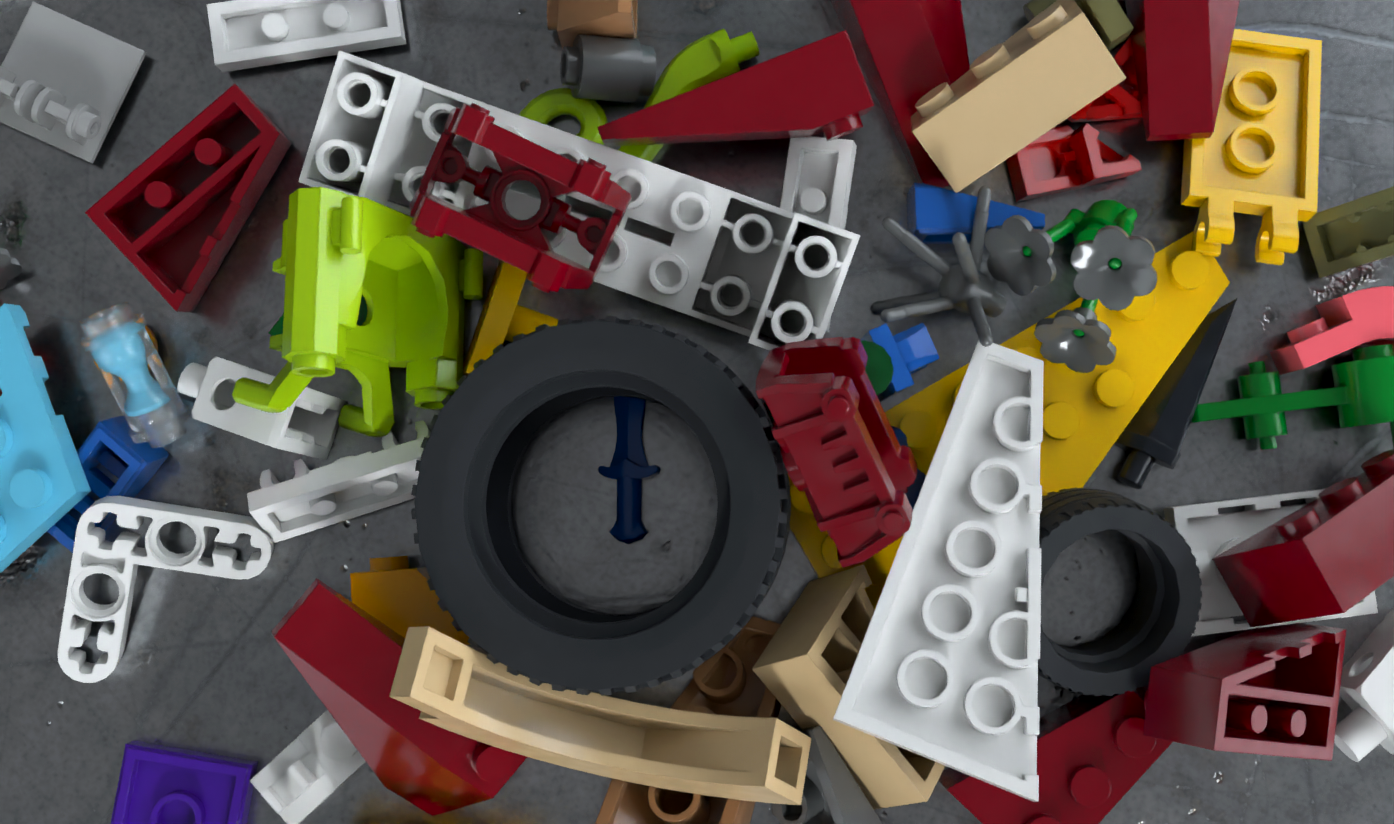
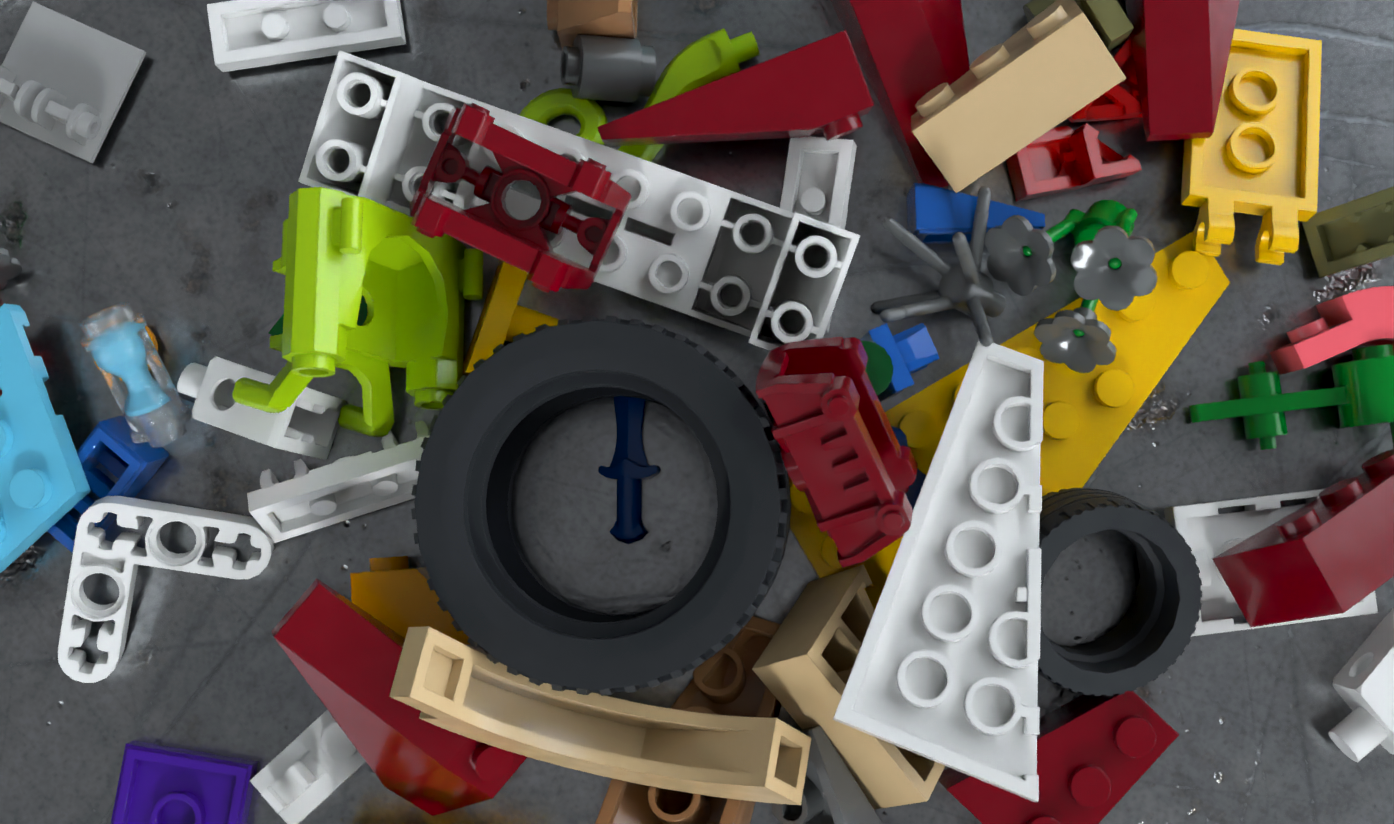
dark red wedge [85,84,291,313] -> none
black bar [1114,298,1237,489] -> none
dark red wedge [1143,623,1347,761] -> none

